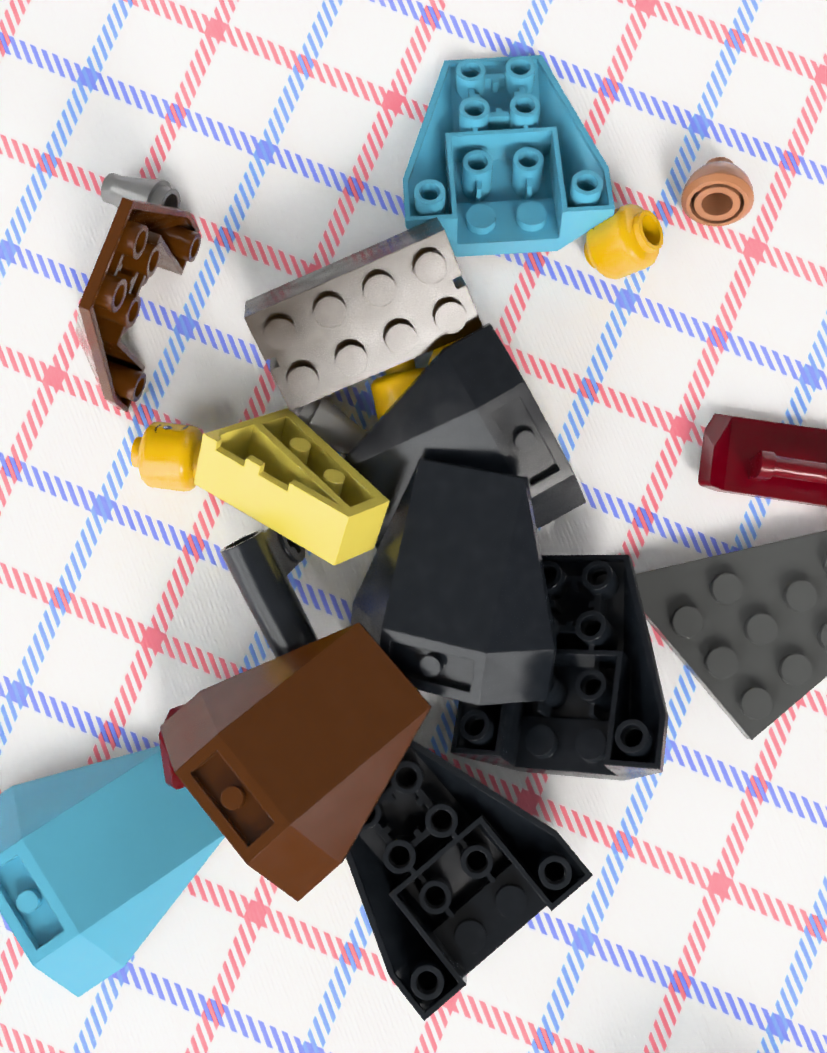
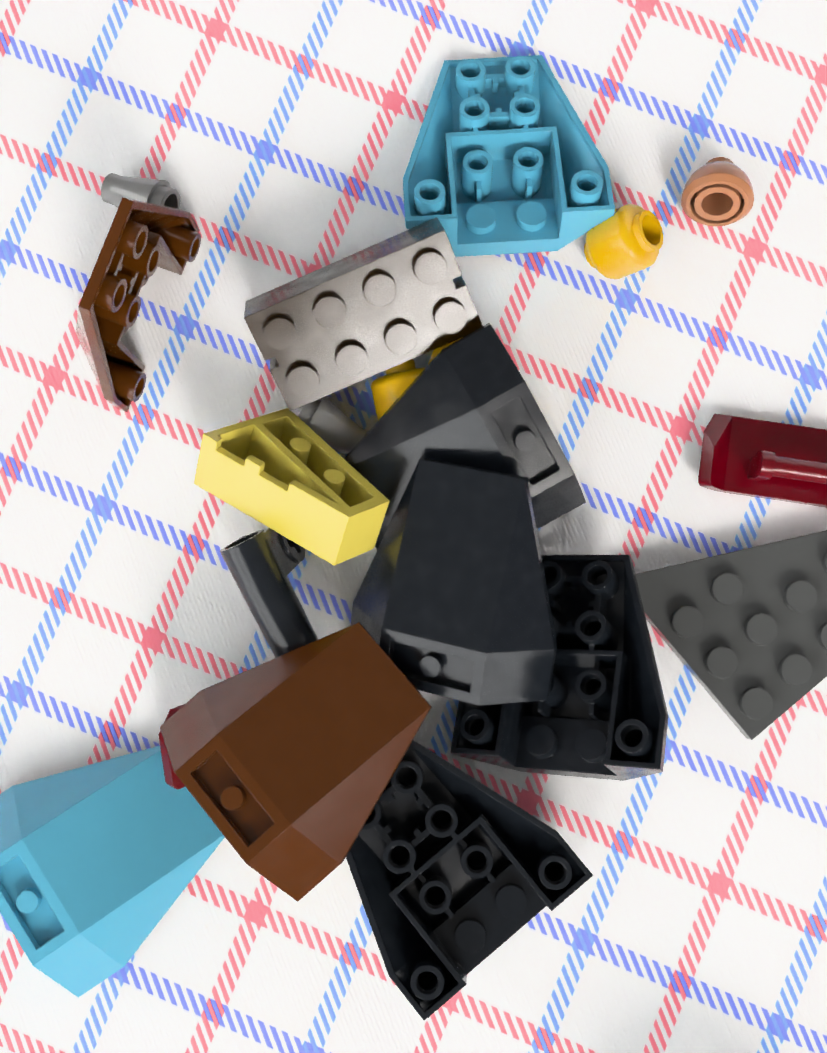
yellow head [131,422,203,492] -> none

